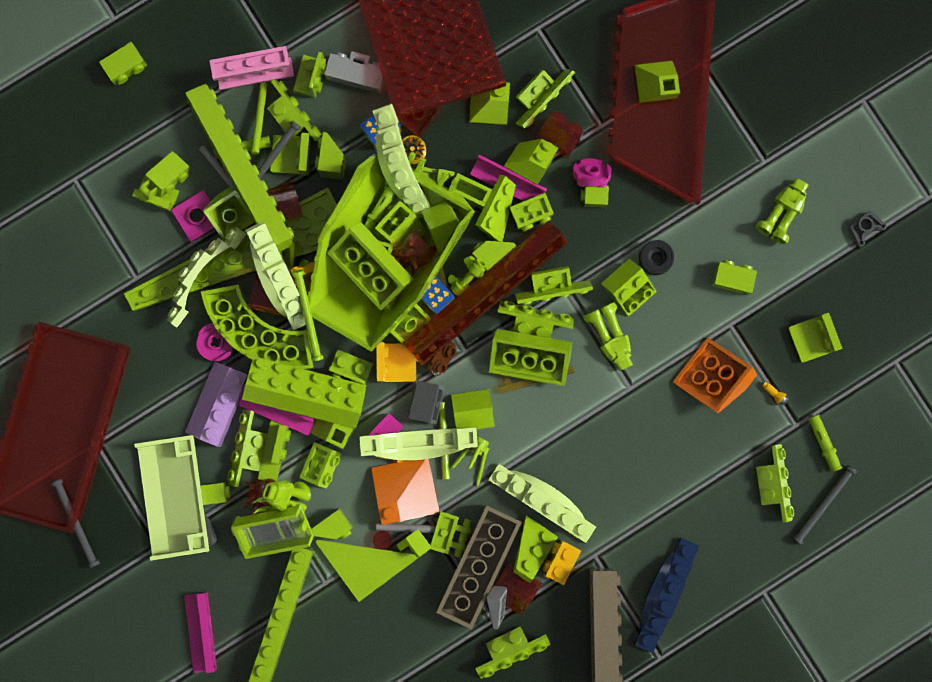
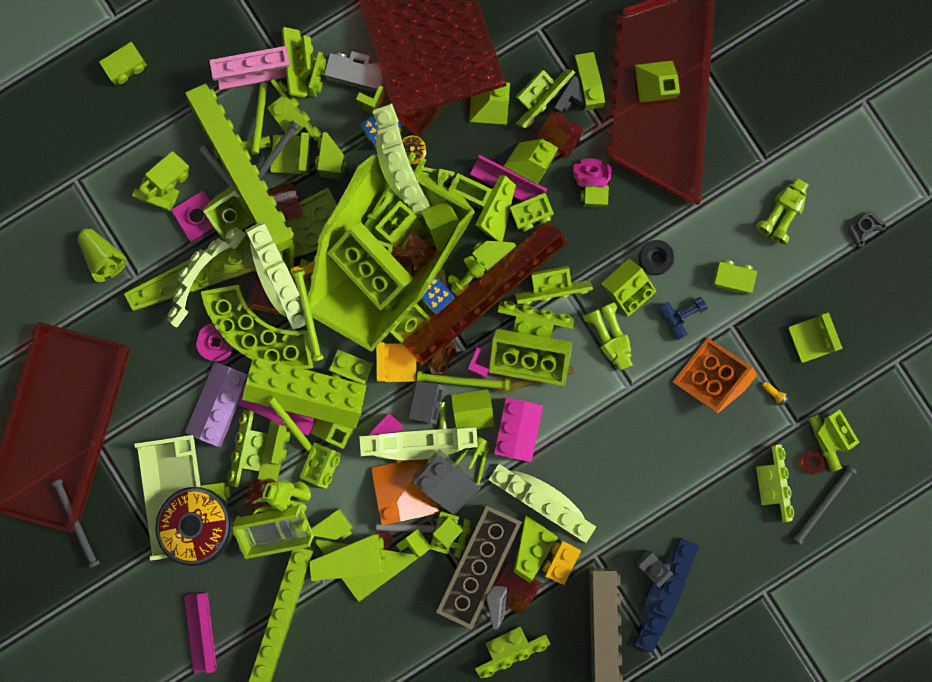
none -> lime cone [77,229,127,282]
none -> dish [155,487,233,566]
none -> lime bar [267,396,312,452]
none -> lime bracket [282,27,315,98]
none -> lime slope [309,533,386,581]
none -> lime panel [356,86,385,115]
none -> dark grey slope [413,449,481,515]
none -> lime bar [417,371,510,391]
none -> lime brick [433,517,463,547]
none -> dark pink panel [468,347,489,378]
none -> dark pink slope [494,397,543,462]
none -> dark grey slope [554,76,584,116]
none -> lime slope [575,52,605,111]
none -> dark grey slope [635,550,673,588]
none -> dark blue bar [658,297,708,341]
none -> clear red piece [801,451,825,474]
none -> lime slope [818,409,860,452]

